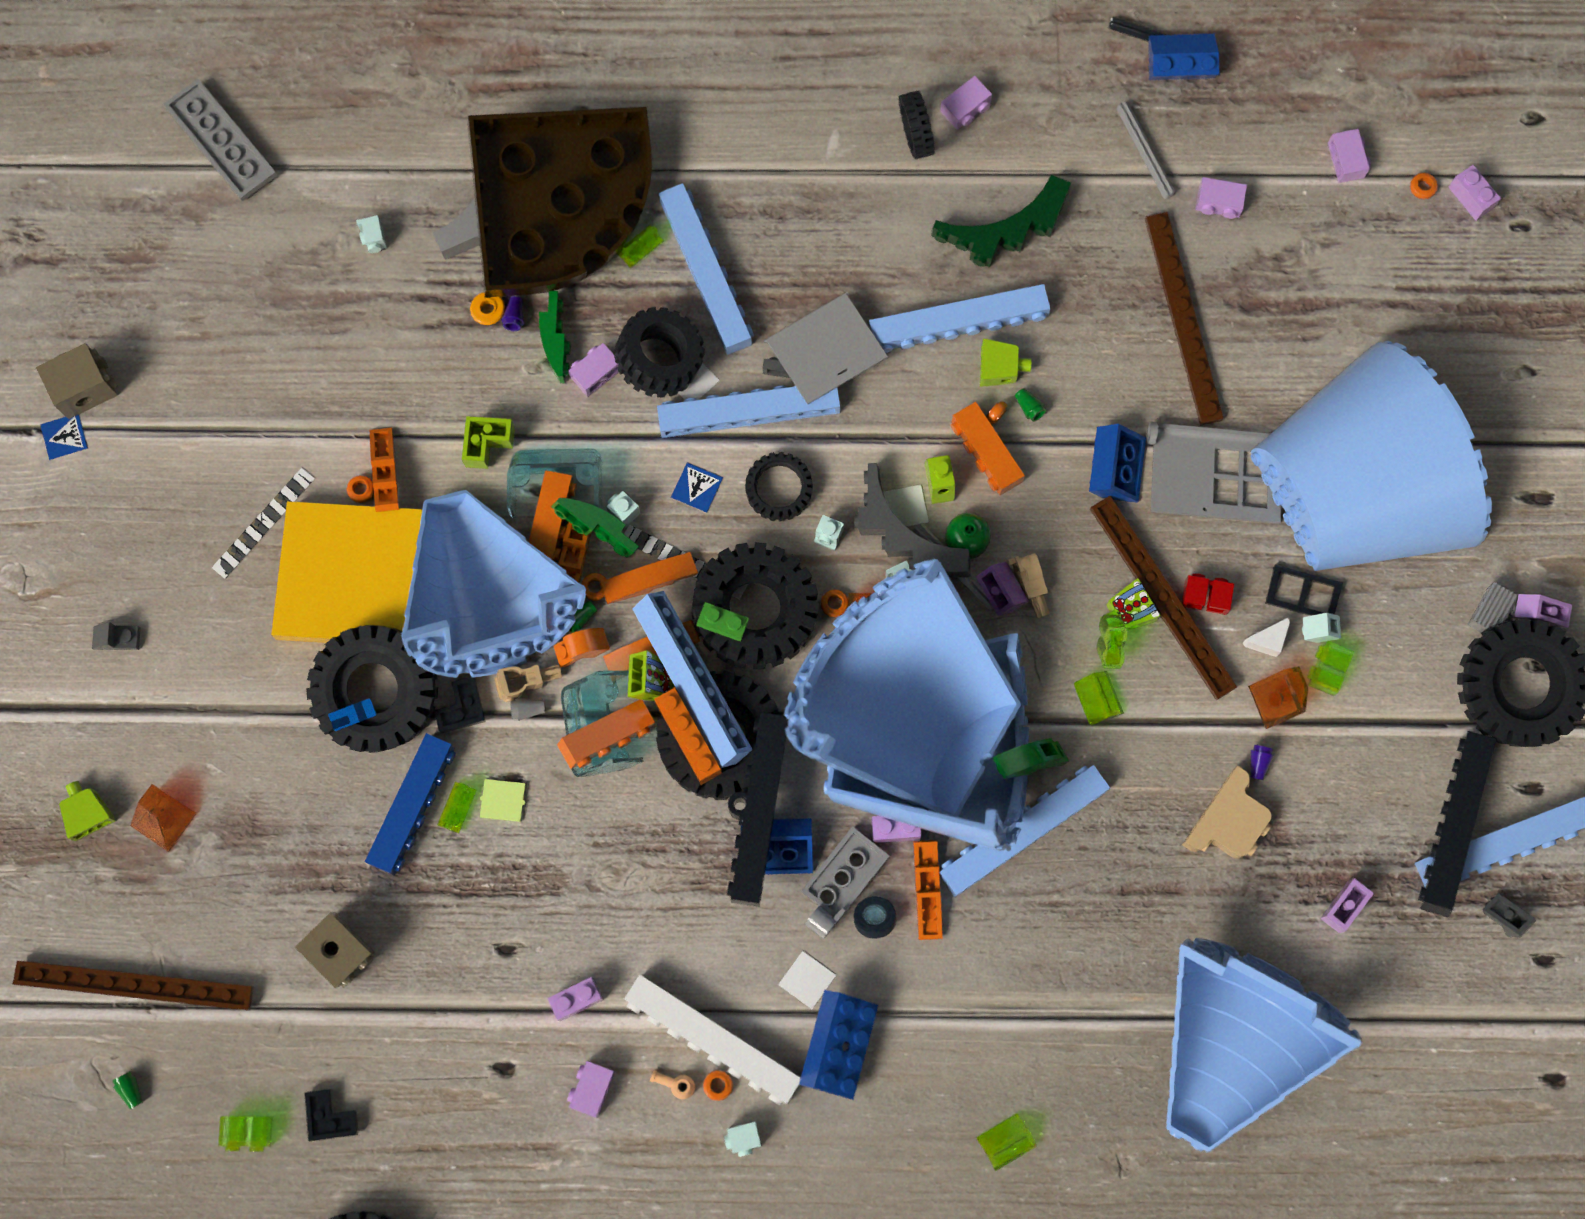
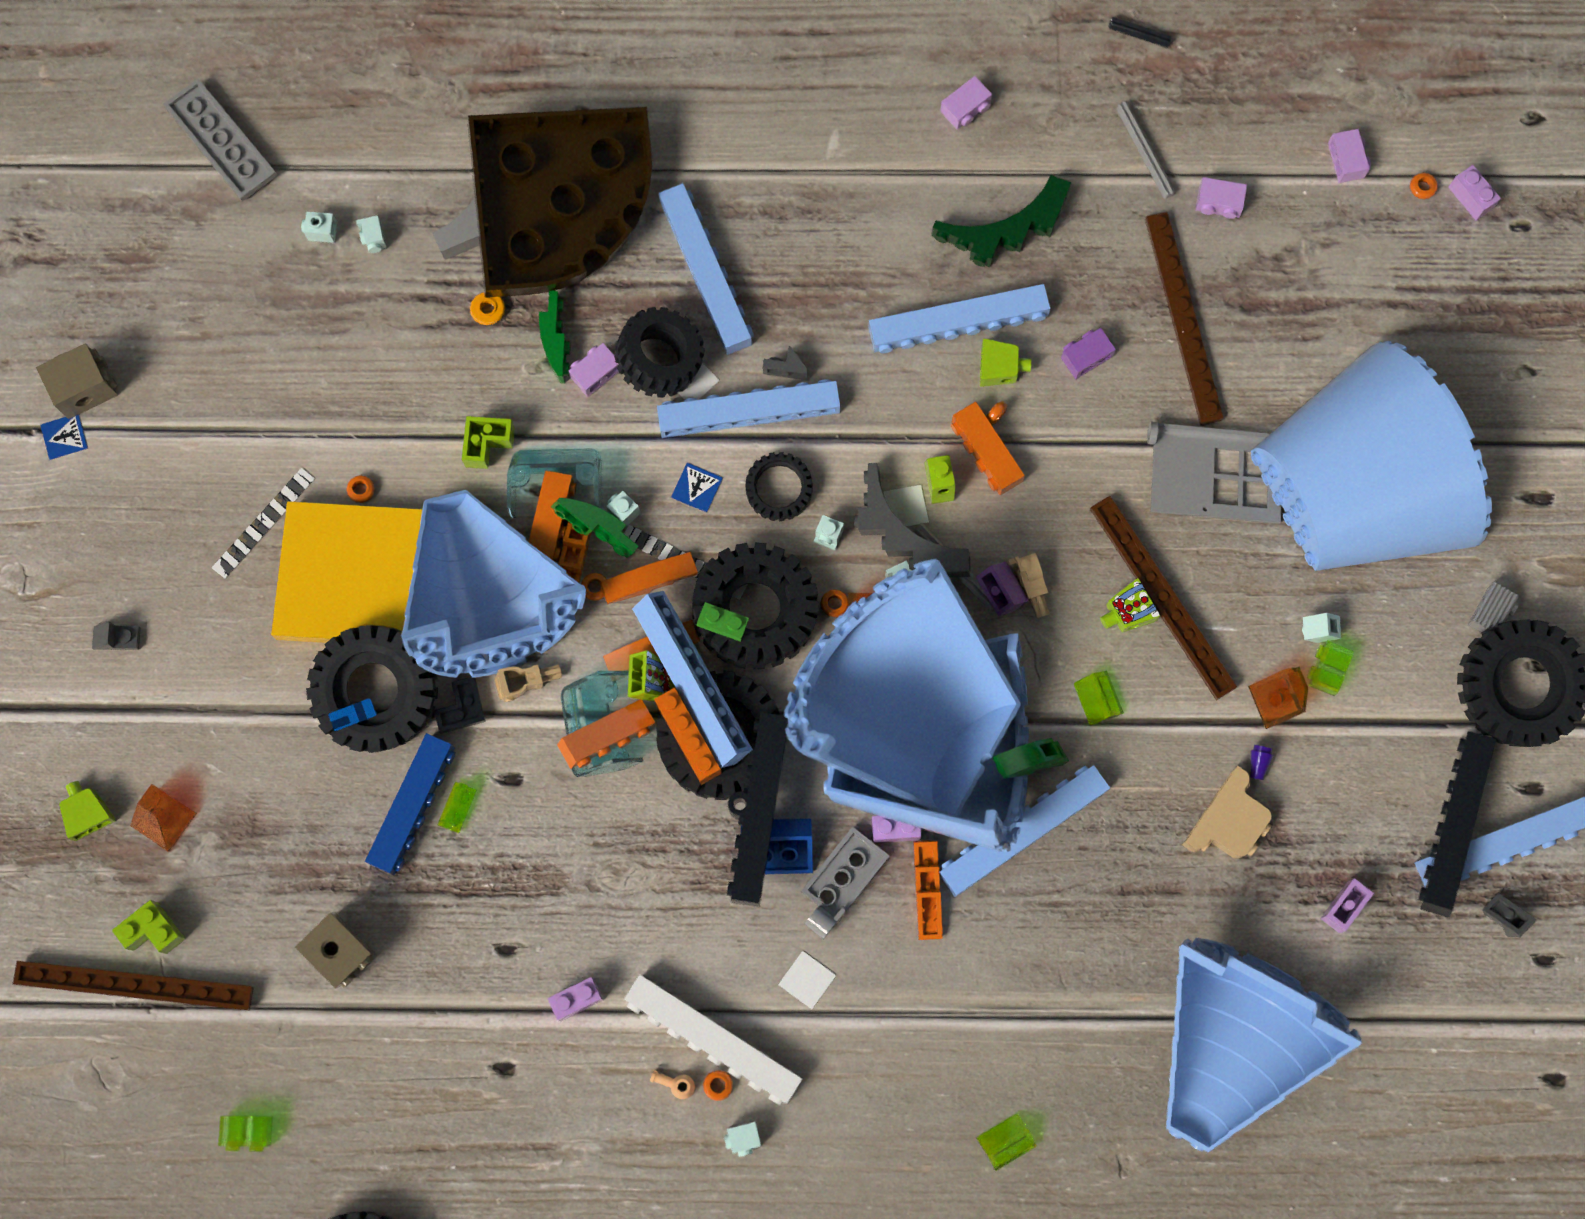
green cone [112,1071,143,1109] -> none
black plate [304,1089,358,1142] -> none
orange slope [369,428,399,512] -> none
yellowish green piece [480,779,526,822] -> none
dark purple cone [502,296,524,331] -> none
light grey cone [510,698,545,721] -> none
orange brick [553,628,610,667] -> none
lavender brick [567,1061,615,1118] -> none
green cone [569,601,597,633] -> none
clear neon green hinge [617,225,664,269] -> none
light grey piece [764,292,888,405] -> none
blue brick [799,990,879,1100] -> none
black wheel [853,896,896,939] -> none
black tyre [898,90,935,160] -> none
green cylinder [945,512,991,559] -> none
green cone [1015,388,1046,422] -> none
blue slope [1089,424,1146,503] -> none
clear neon green brick [1096,614,1127,669] -> none
blue slope [1148,34,1219,80] -> none
red piece [1181,573,1234,615] -> none
white slope [1243,618,1290,657] -> none
black window [1265,564,1343,616] -> none
lavender brick [1515,594,1572,628] -> none
none -> lime brick [112,900,186,954]
none -> light aqua brick [301,212,337,243]
none -> medium lavender brick [1061,328,1116,379]

